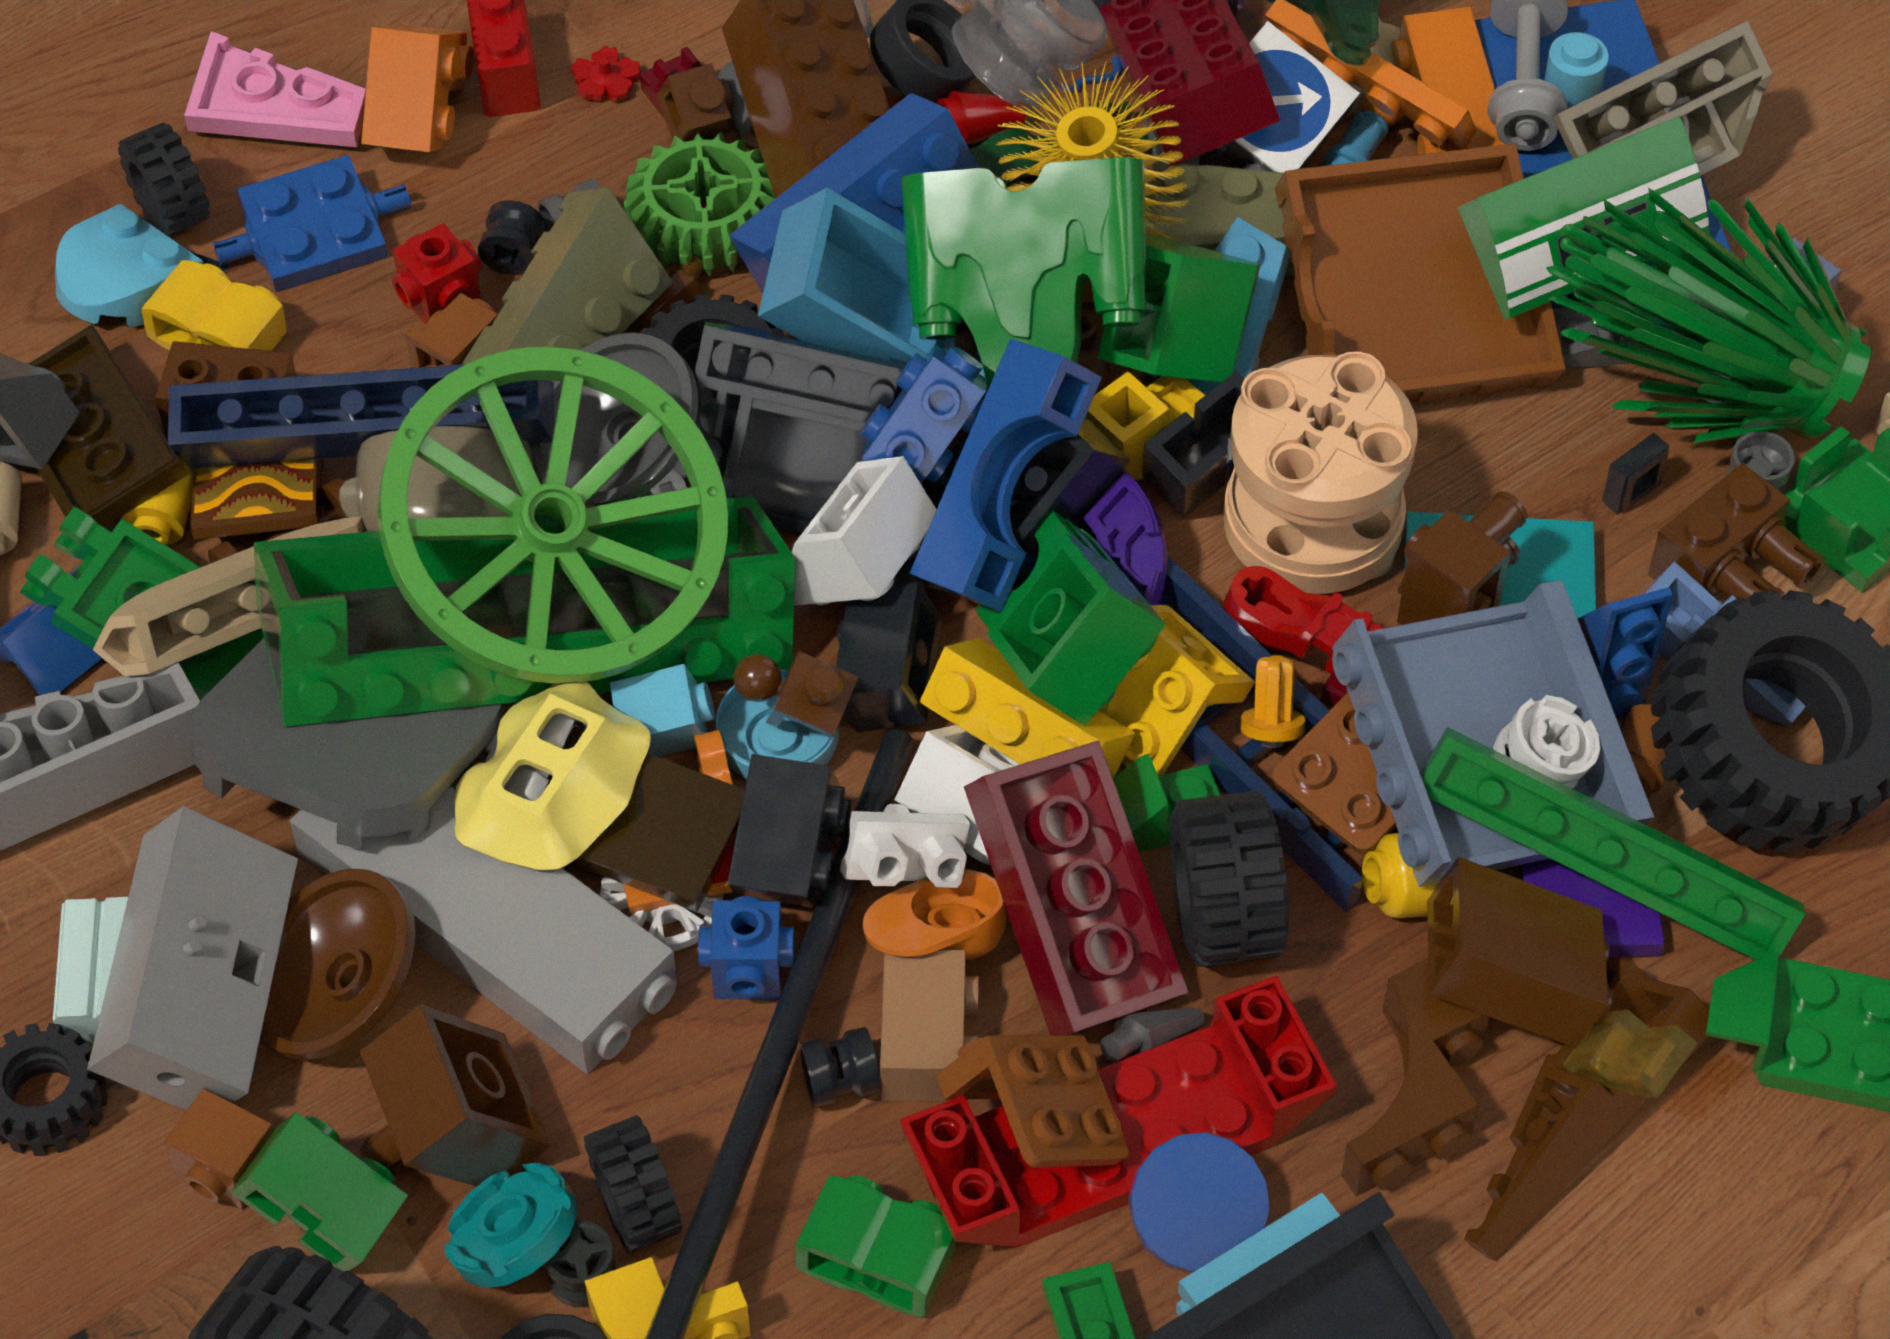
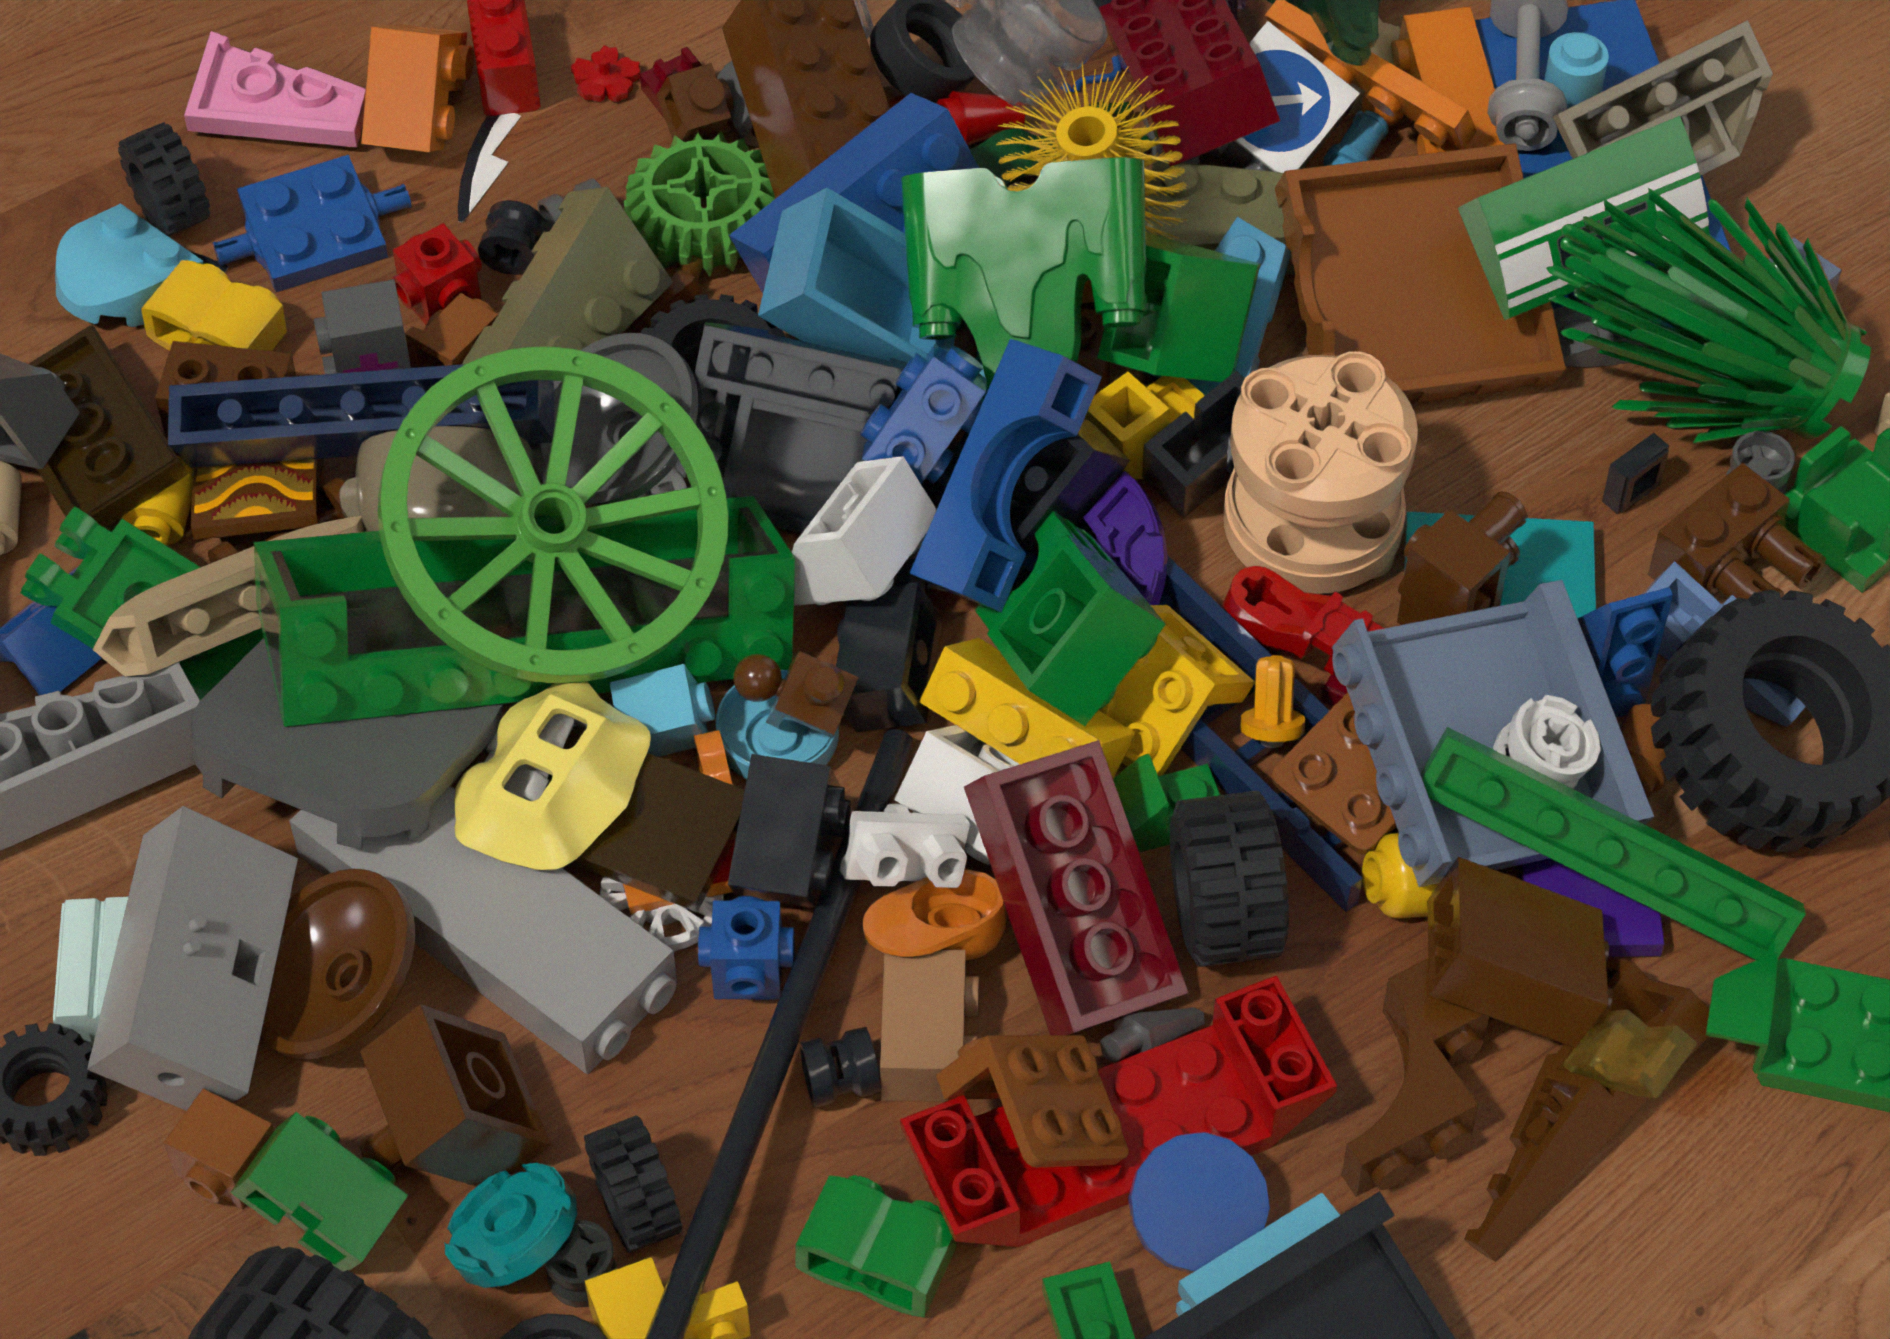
none -> dark grey brick [314,279,411,374]
none -> sticker [458,113,521,222]

